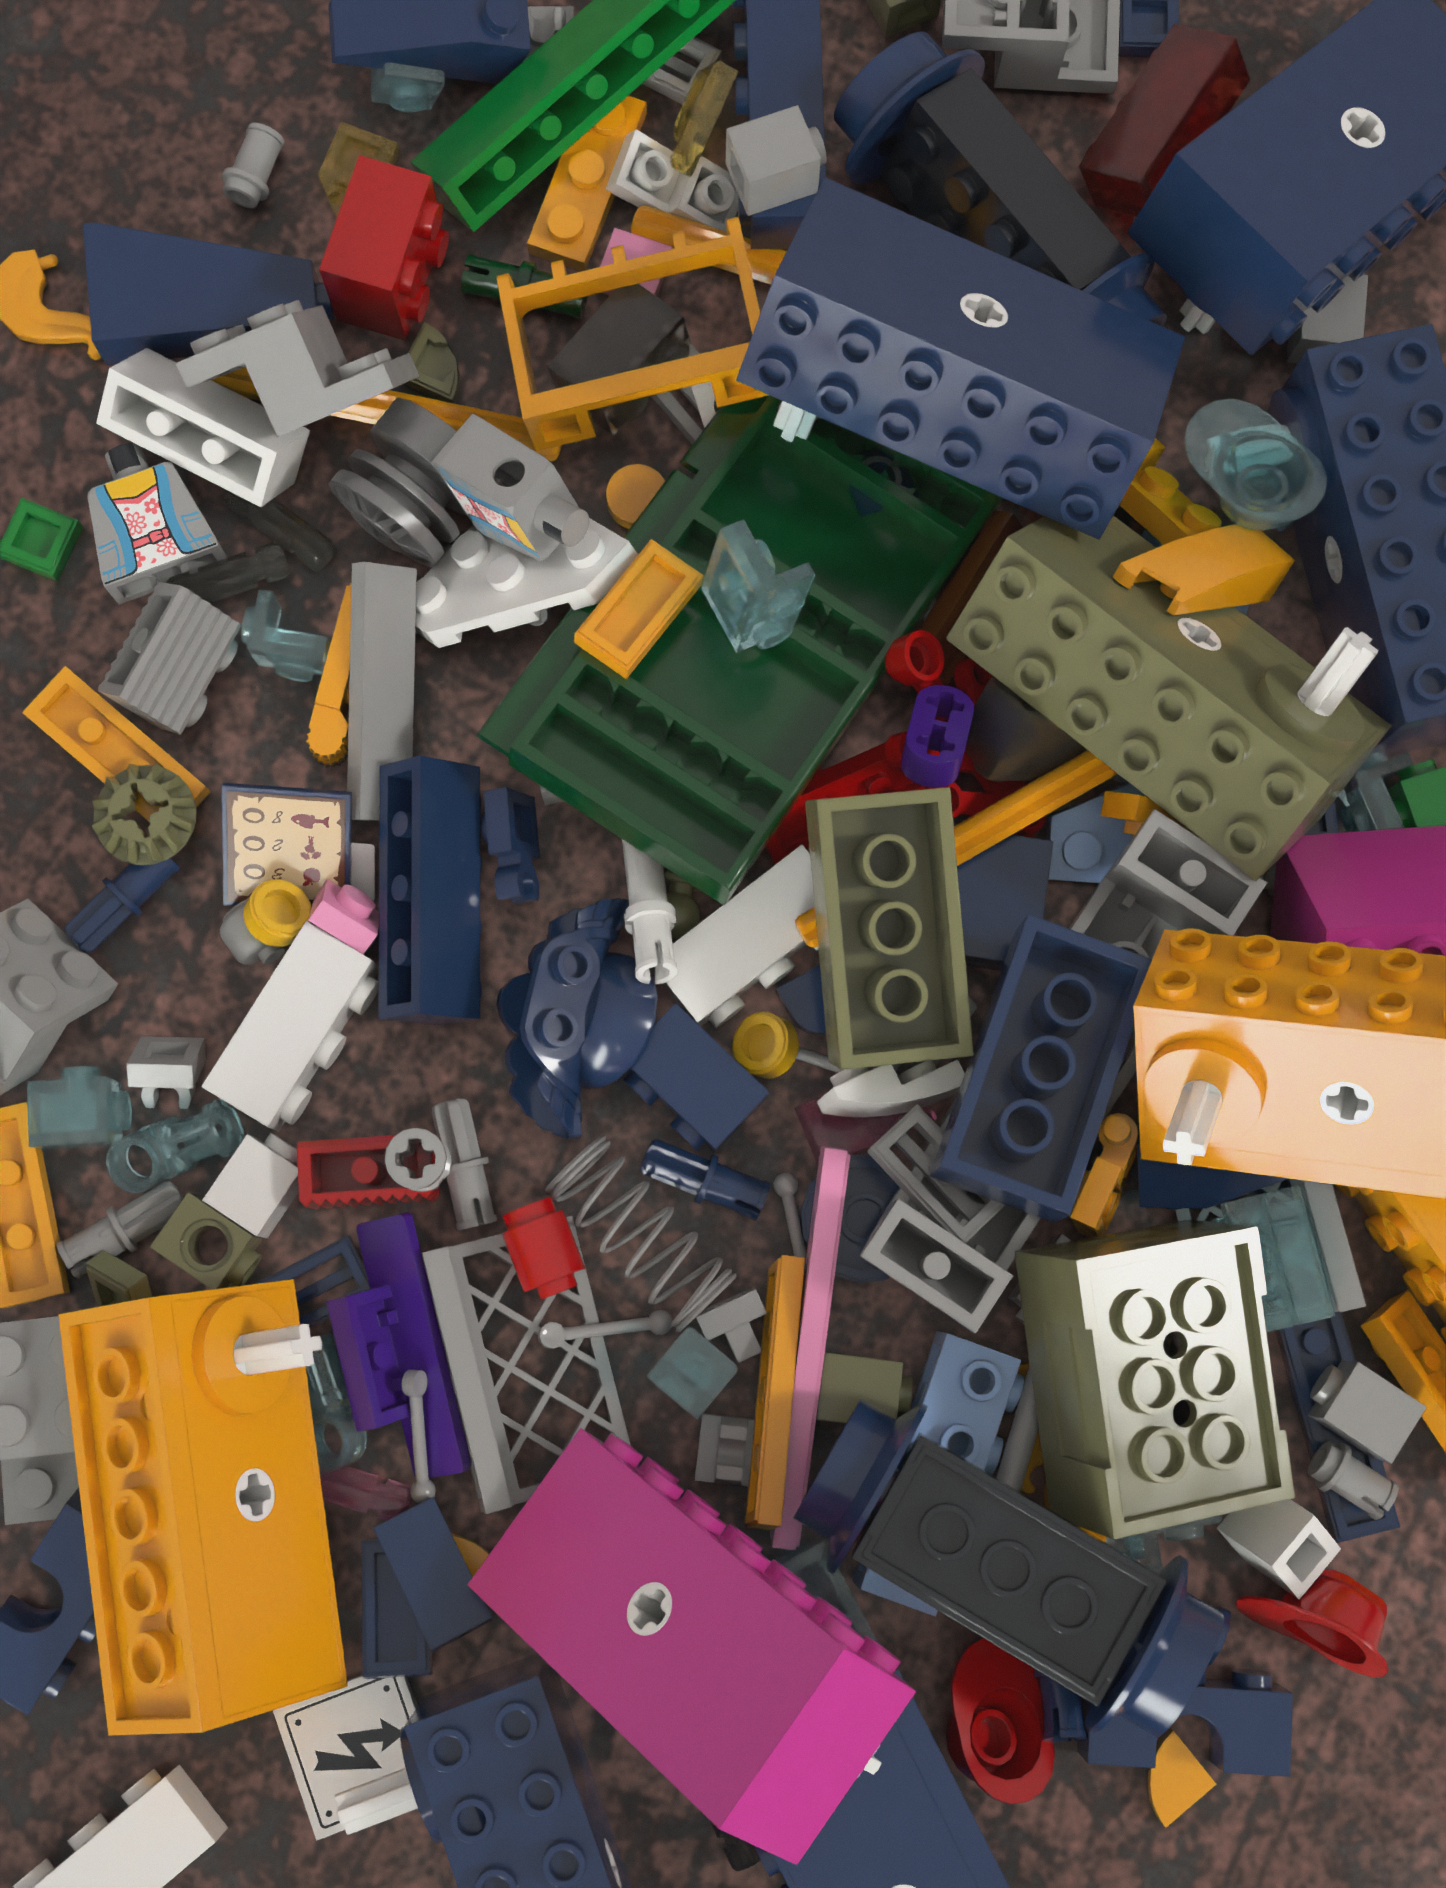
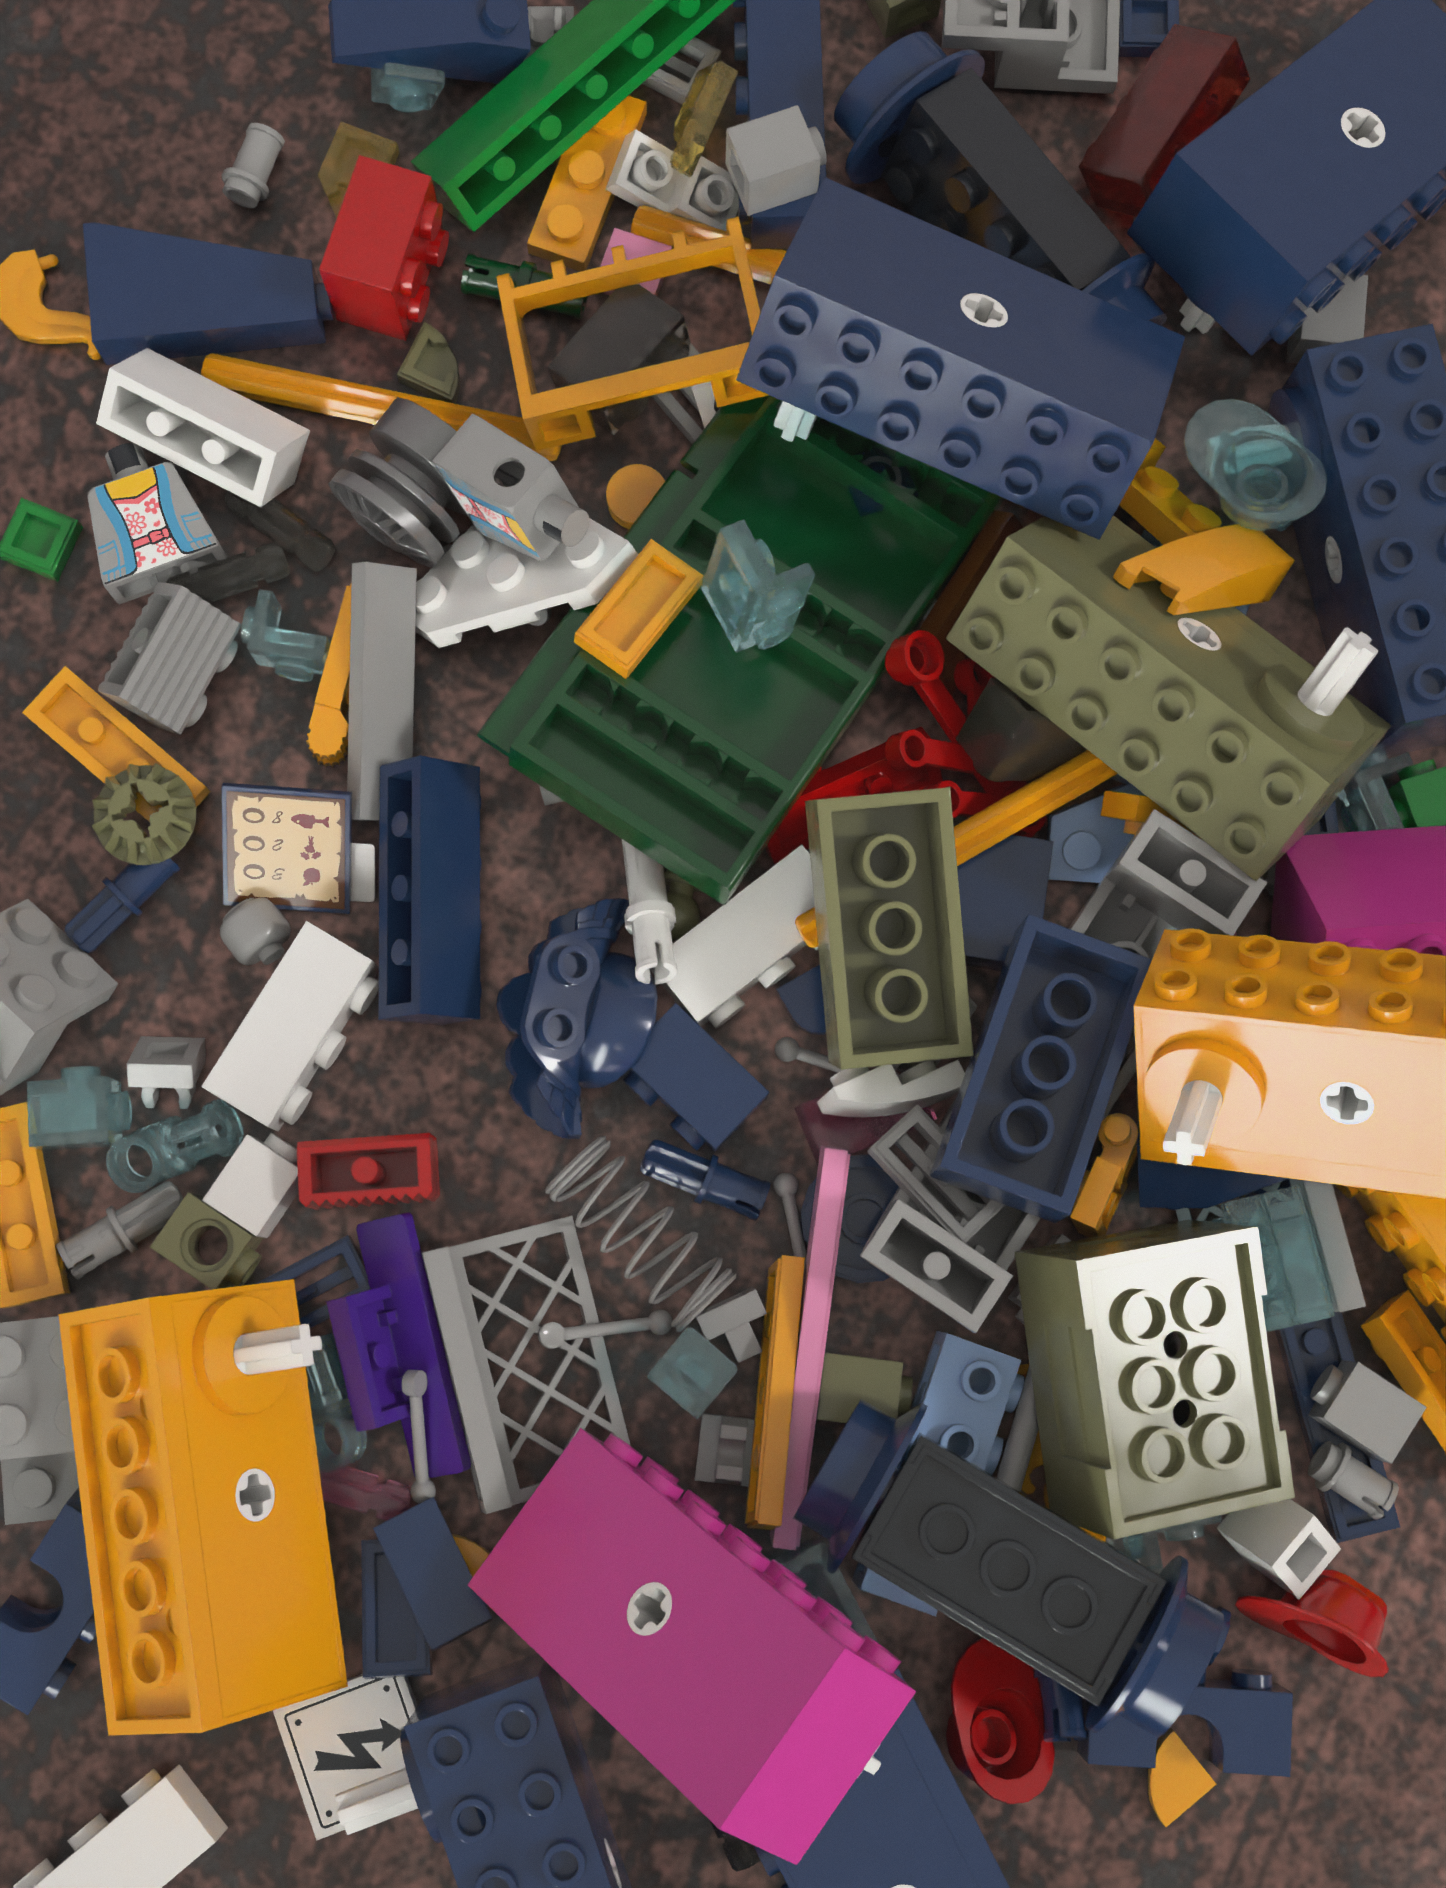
olive tile [86,1250,153,1307] -> none
light grey bracket [176,300,420,437] -> none
yellow tile [243,879,312,947] -> none
bright pink plate [308,879,379,954] -> none
light grey bush [385,1128,452,1192] -> none
light grey axle [432,1099,497,1230] -> none
dark blue plate [481,787,540,904] -> none
red brick [502,1197,585,1300] -> none
yellow tile [732,1012,799,1079] -> none
dark purple beam [901,685,974,788] -> none

